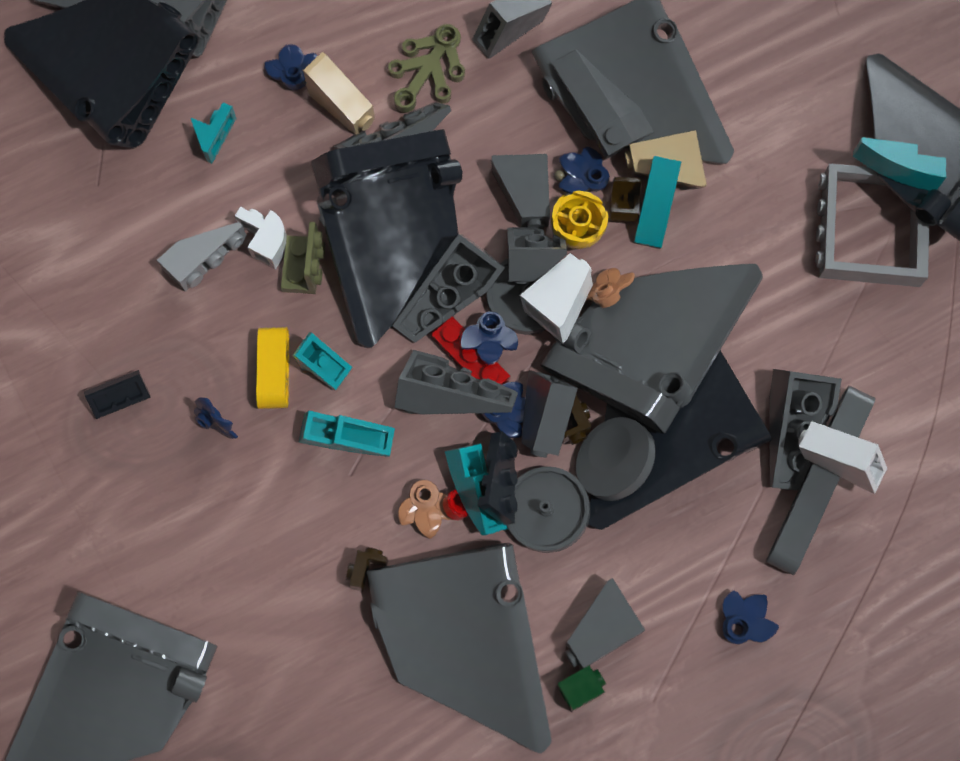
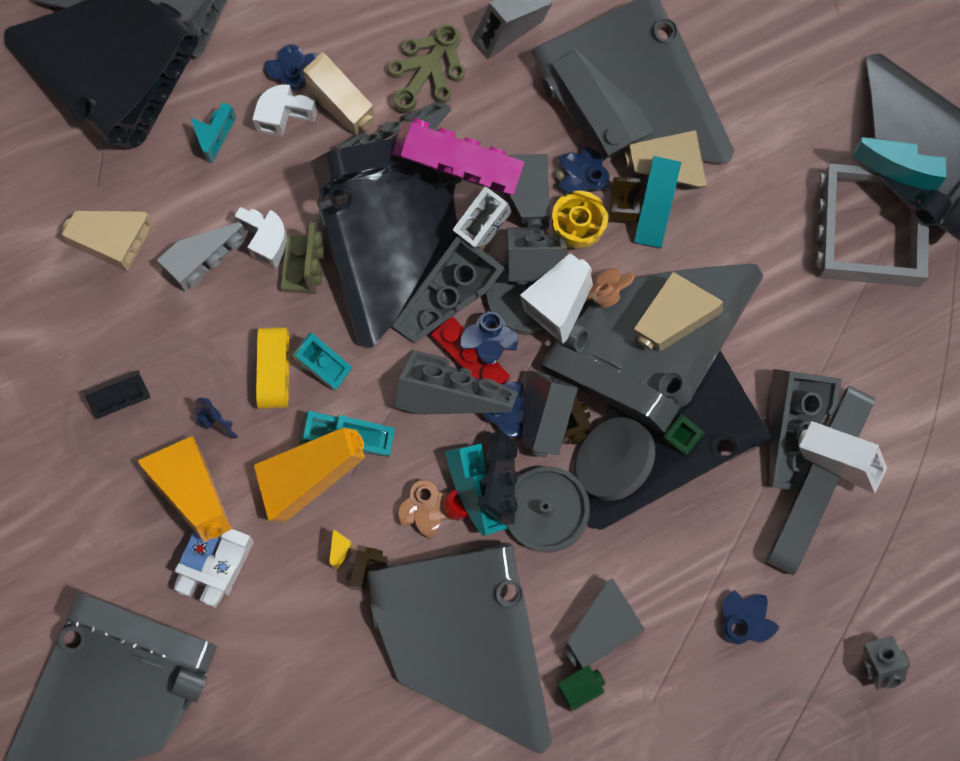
none -> tan slope [61,211,154,271]
none -> light orange slope [138,436,232,542]
none -> white hips [174,529,254,608]
none -> white brick [252,85,317,136]
none -> light orange slope [254,428,365,522]
none -> yellow slope [329,530,353,570]
none -> dark pink wedge [392,118,525,195]
none -> white torso [453,186,511,247]
none -> tan slope [634,272,723,352]
none -> dark green slope [661,414,705,456]
none -> dark grey brick [862,636,910,689]

